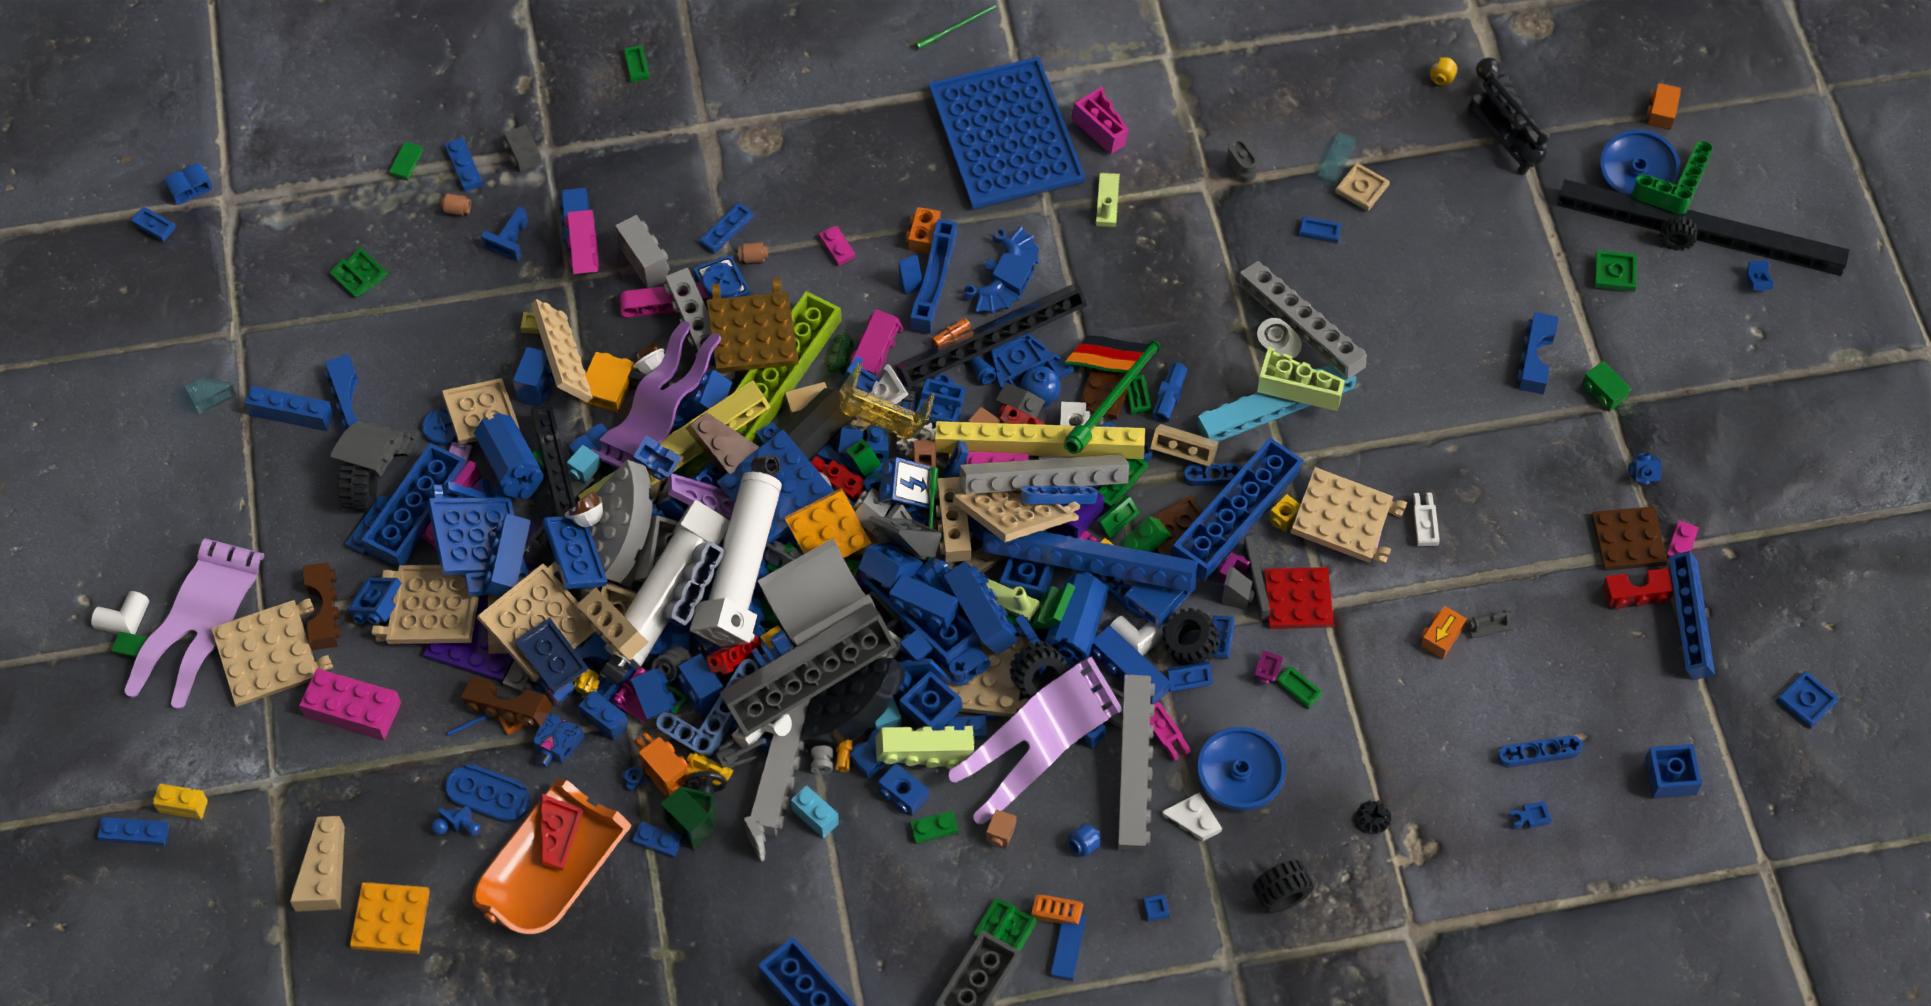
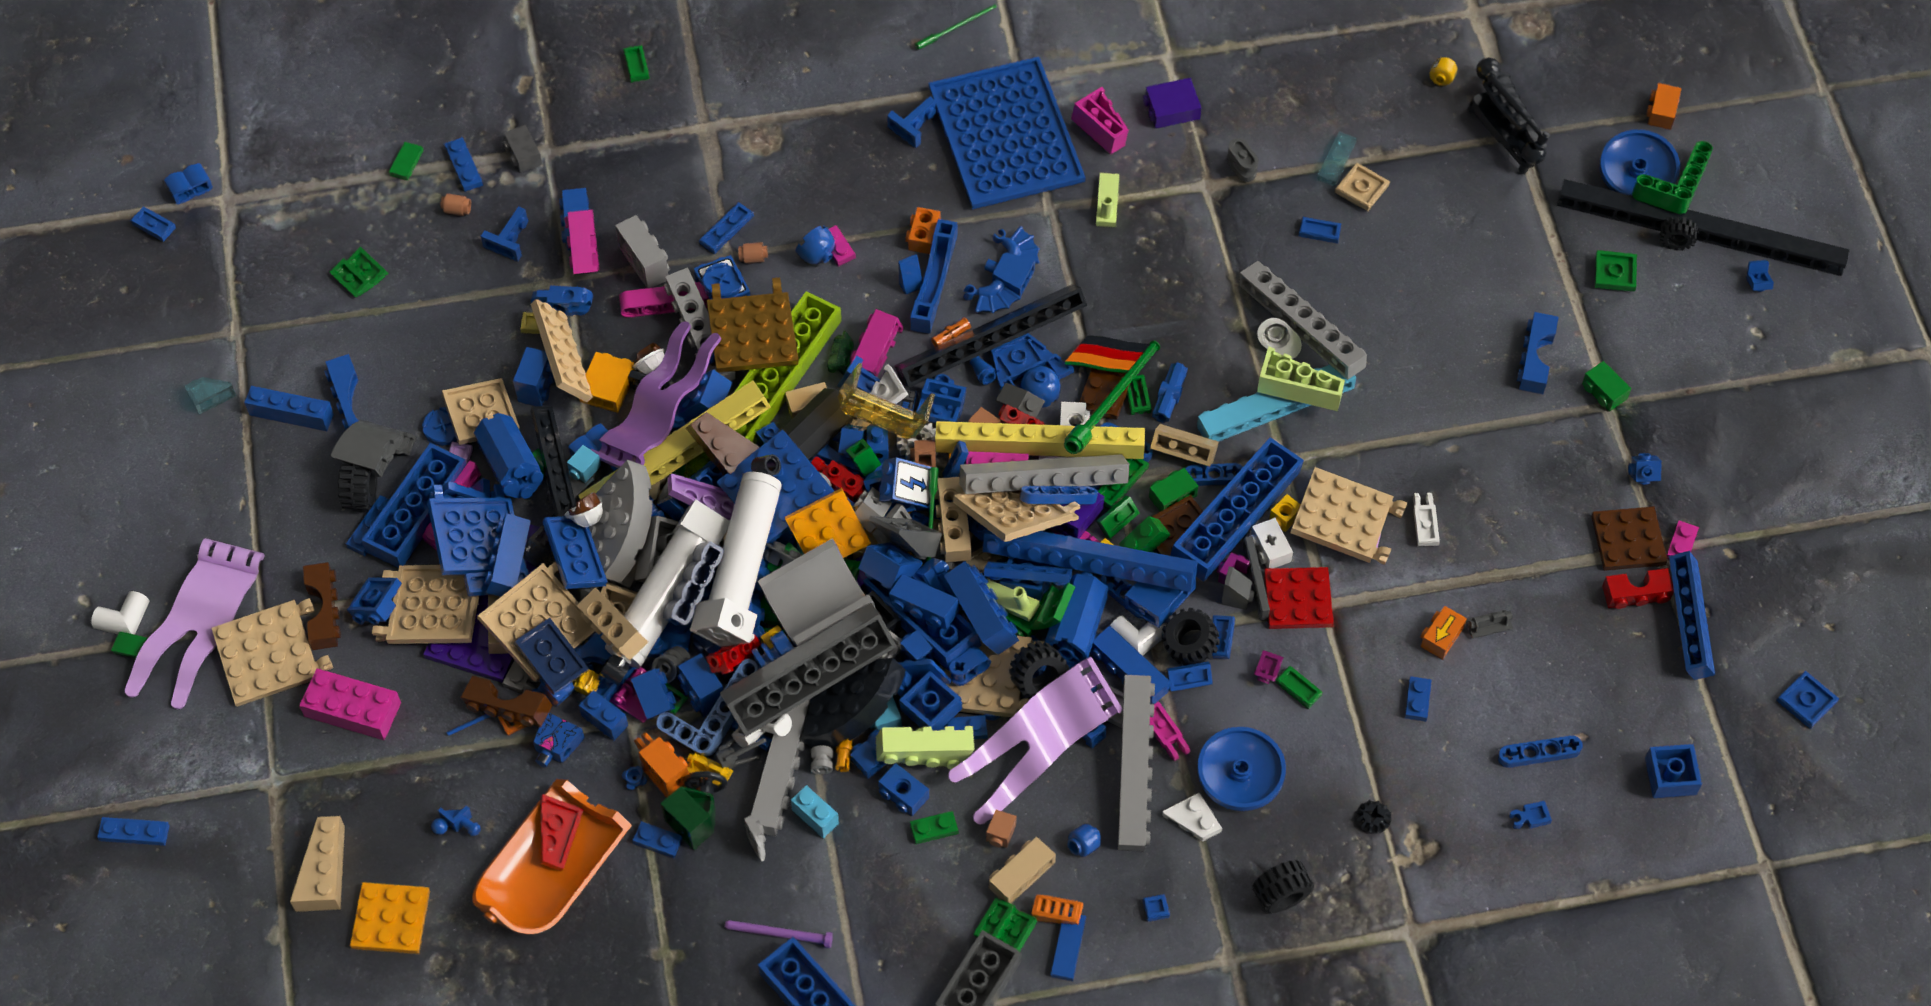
yellow brick [153,784,208,820] -> none
blue tile [446,764,530,823] -> none
blue cylinder [633,435,682,481] -> none
blue plate [1015,614,1040,645] -> none
none -> blue piece [531,286,593,316]
none -> medium lavender bar [725,920,833,948]
none -> blue cylinder [795,225,835,264]
none -> blue bracket [887,96,936,148]
none -> blue plate [984,562,1072,585]
none -> tan brick [989,837,1056,903]
none -> dark purple brick [1143,77,1201,129]
none -> green brick [1149,468,1199,512]
none -> white brick [1249,518,1293,569]
none -> blue plate [1405,676,1432,722]

